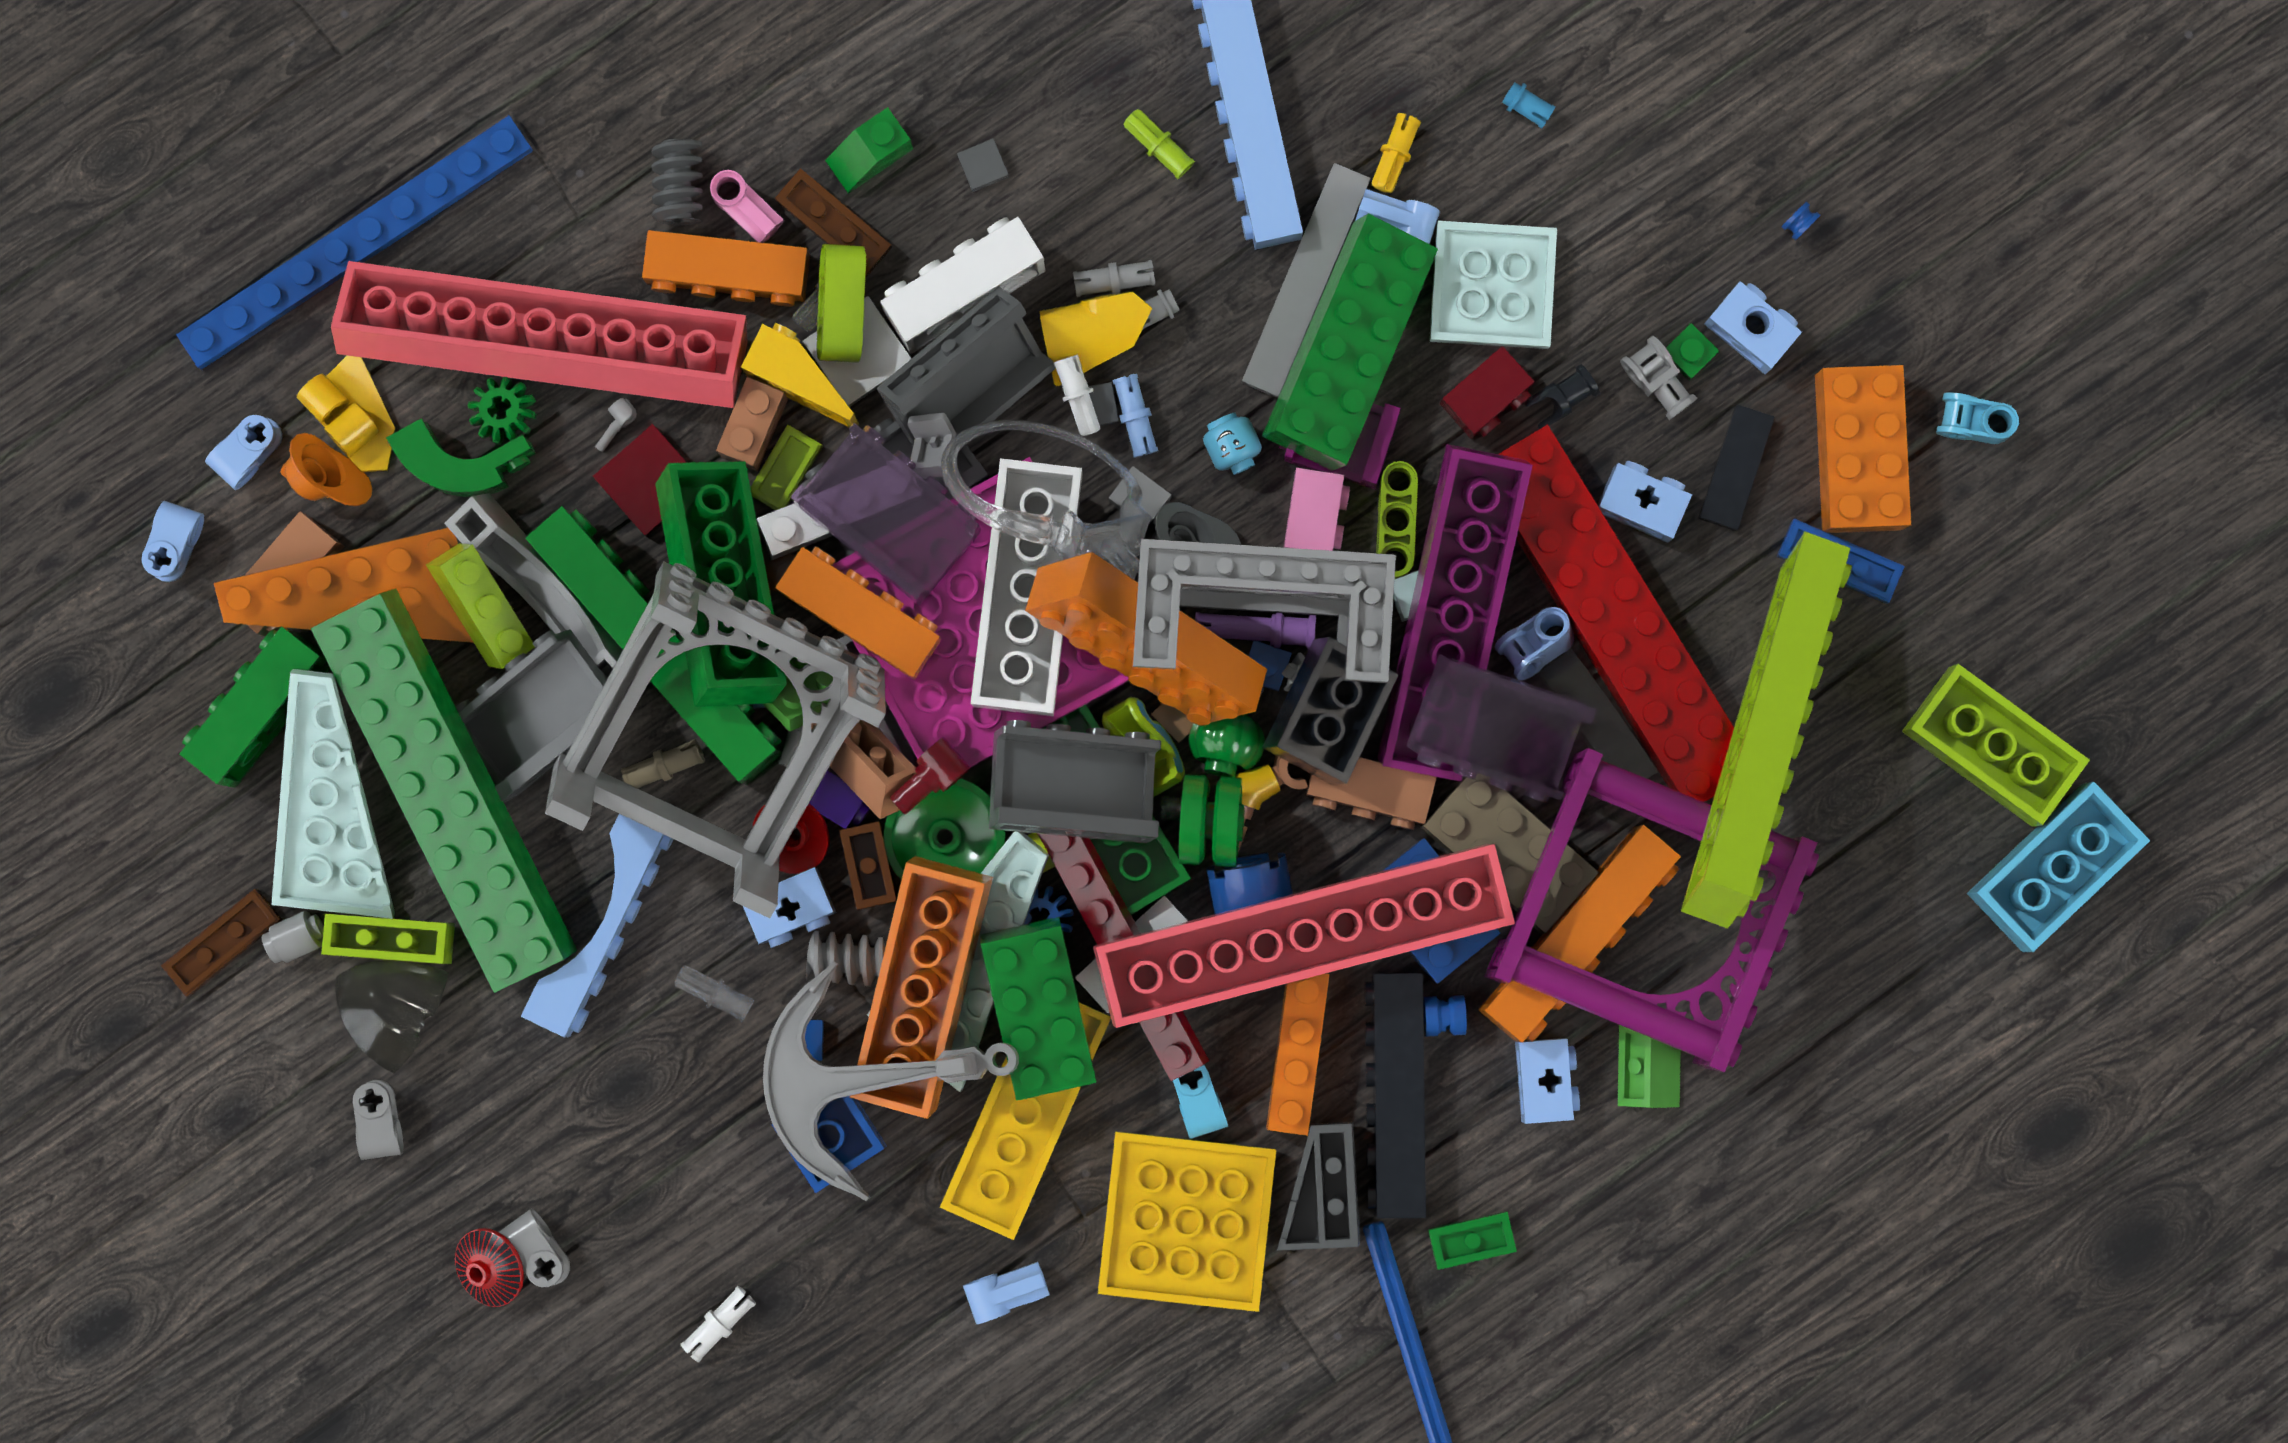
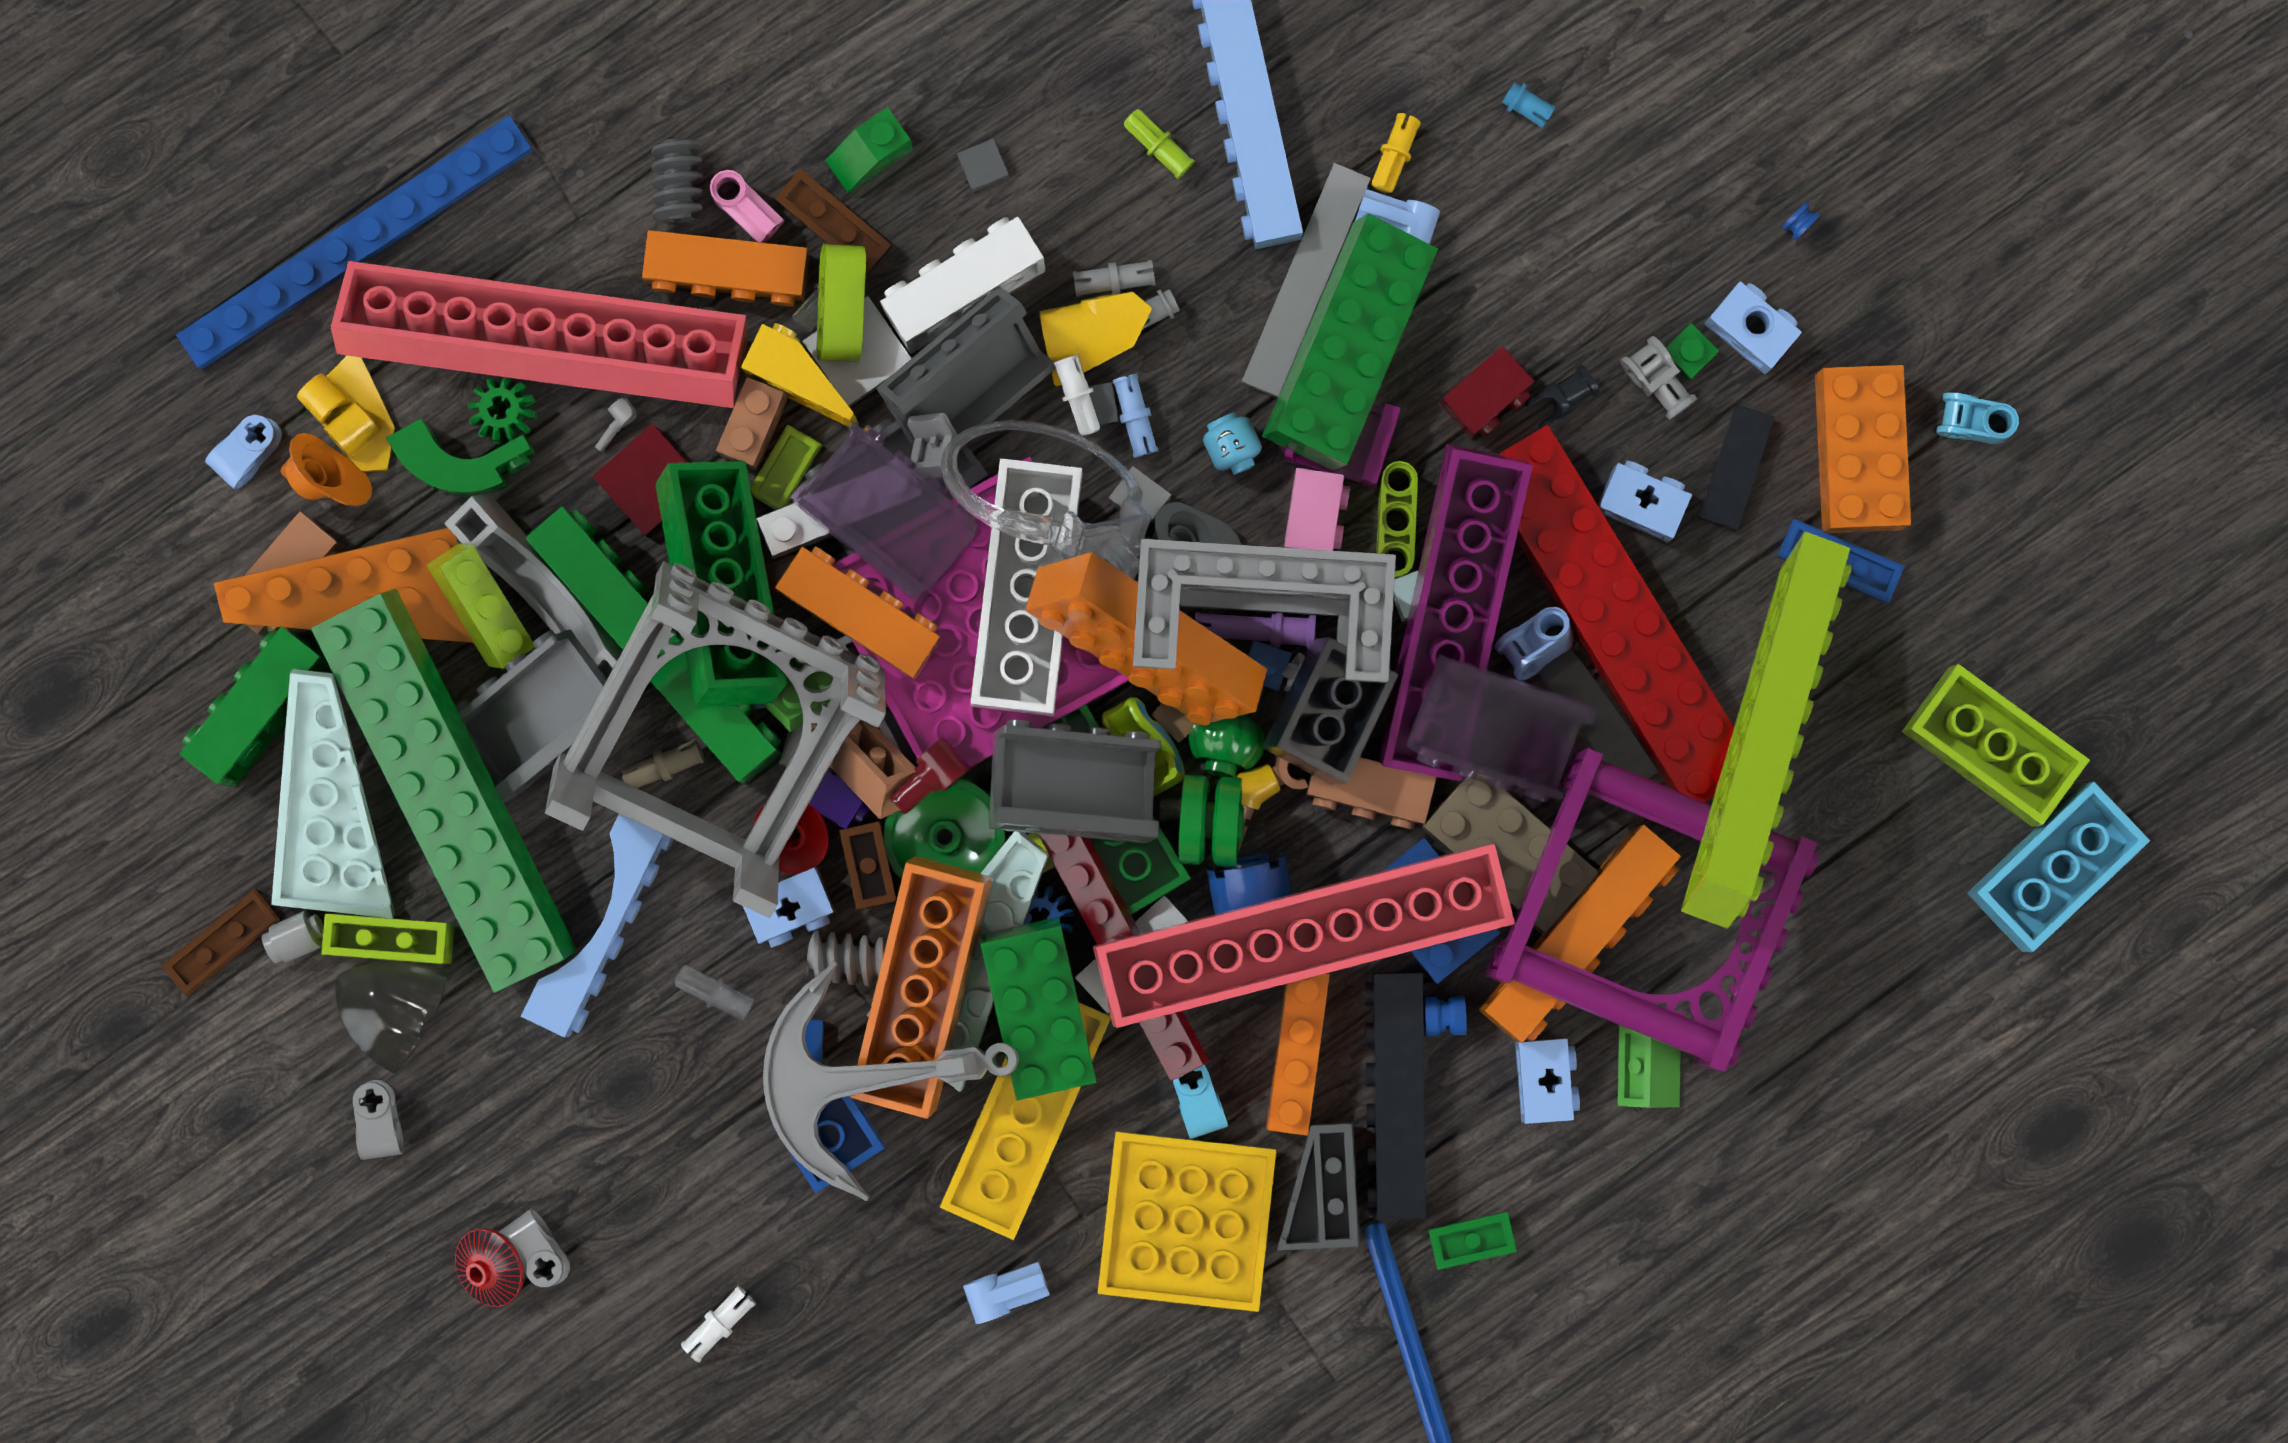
light blue piece [141,501,204,582] -> none
light aqua plate [1430,221,1557,349] -> none

